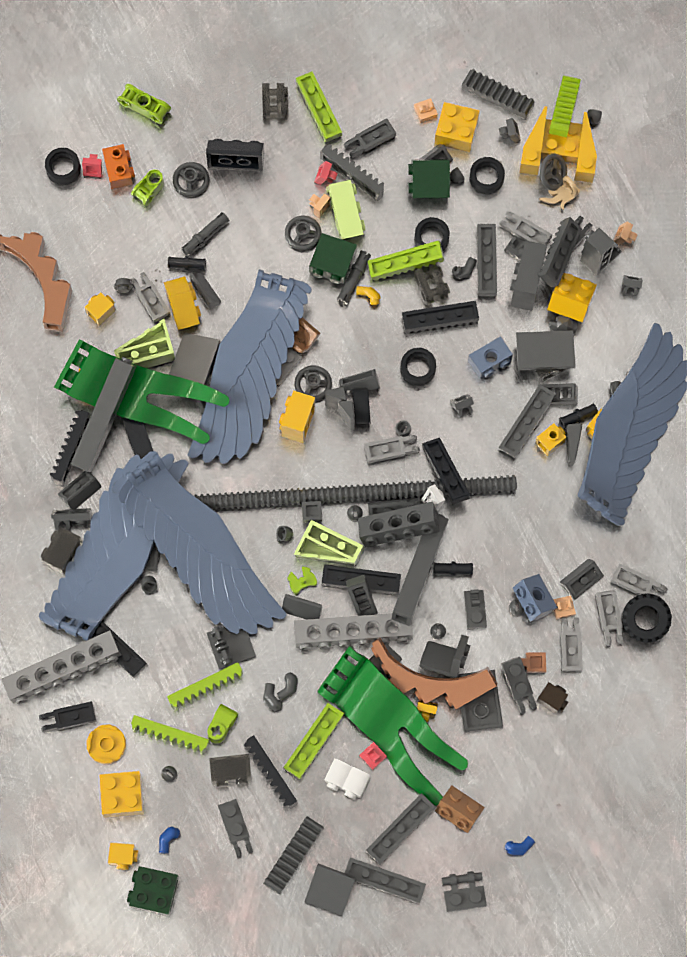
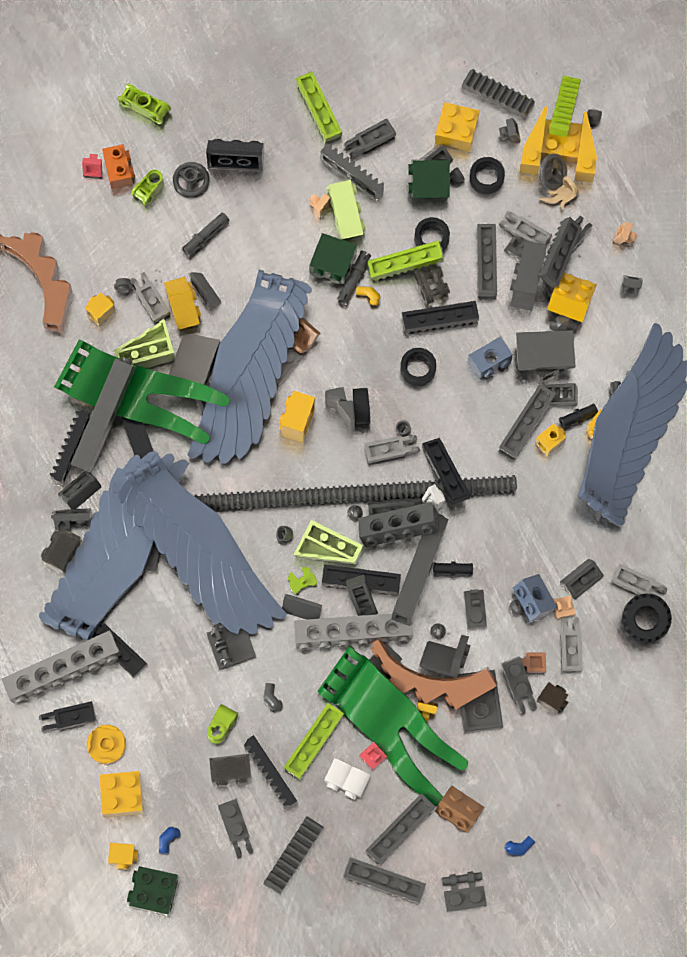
black tyre [45,148,81,185] -> none
lime gear [131,715,210,755] -> none
dark grey hinge [141,576,157,593] -> none
dark grey hinge [161,766,177,782] -> none
lime gear [167,662,243,711] -> none
black pin [168,256,206,271] -> none
clear smoke brick [262,83,288,119] -> none
dark grey arm [277,672,298,701] -> none
dark grey piece [285,215,322,250] -> none
dark grey piece [294,365,332,401] -> none
dark grey tile [302,501,322,523] -> none
dark grey tile [304,863,356,916] -> none
coral tile [314,161,338,185] -> none
dark grey slope [339,369,380,391] -> none
light nougat tile [414,98,438,123] -> none
dark grey tile [450,394,474,417] -> none
dark grey arm [452,257,477,279] -> none
dark grey slope [565,424,582,466] -> none
dark grey wedge [580,228,622,275] -> none
light grey hinge [596,590,623,646] -> none

